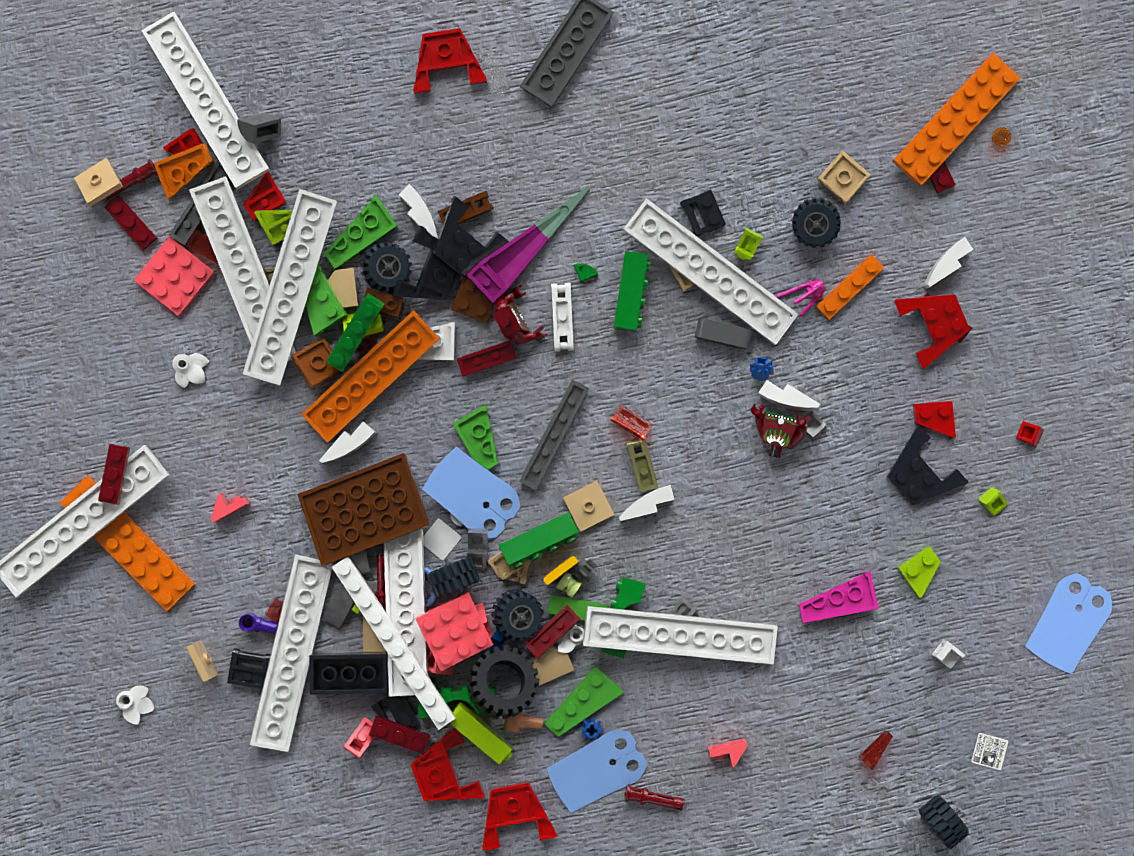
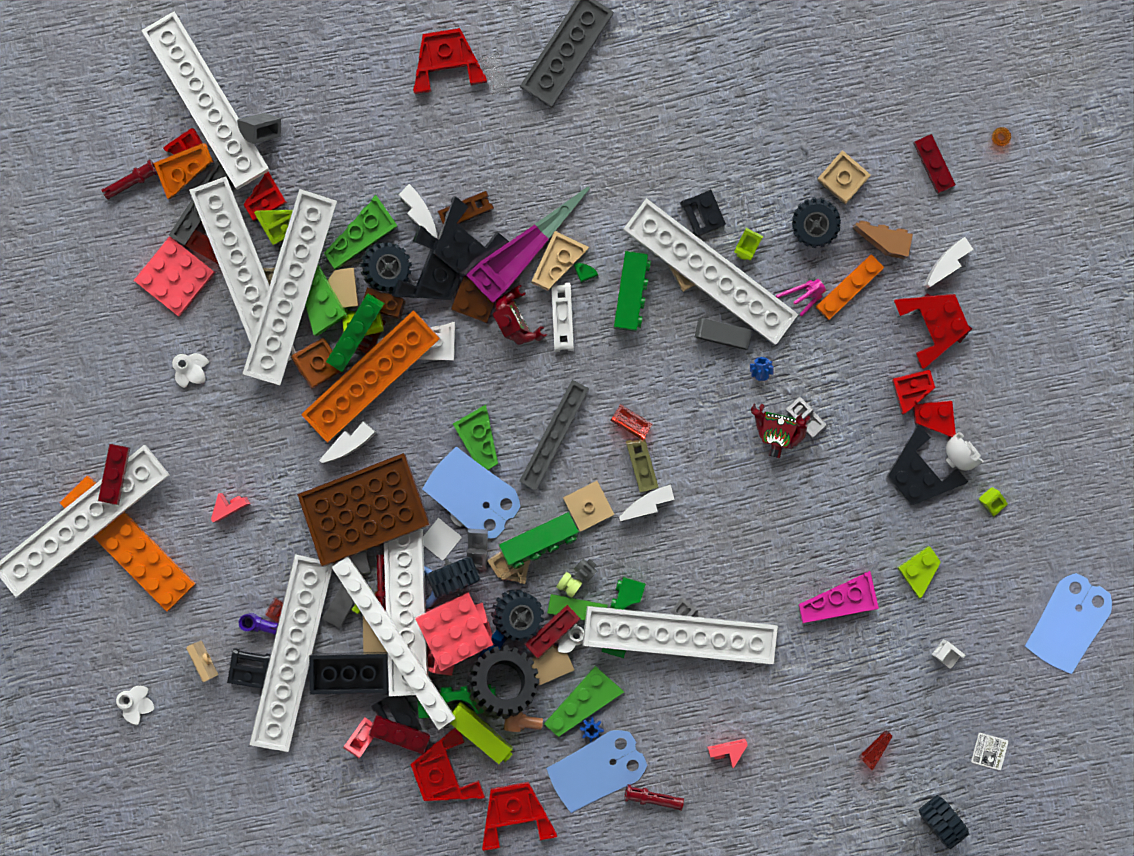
tan plate [74,158,123,207] -> none
dark red plate [104,195,157,251] -> none
dark red plate [456,340,517,377] -> none
yellow tile [543,555,579,585] -> none
white slope [759,380,821,411] -> none
orange plate [892,53,1021,187] -> none
red slope [1016,421,1044,447] -> none
none -> tan wing [531,231,589,291]
none -> medium nougat slope [853,221,913,259]
none -> red wing [892,370,935,415]
none -> white cylinder [946,432,984,471]

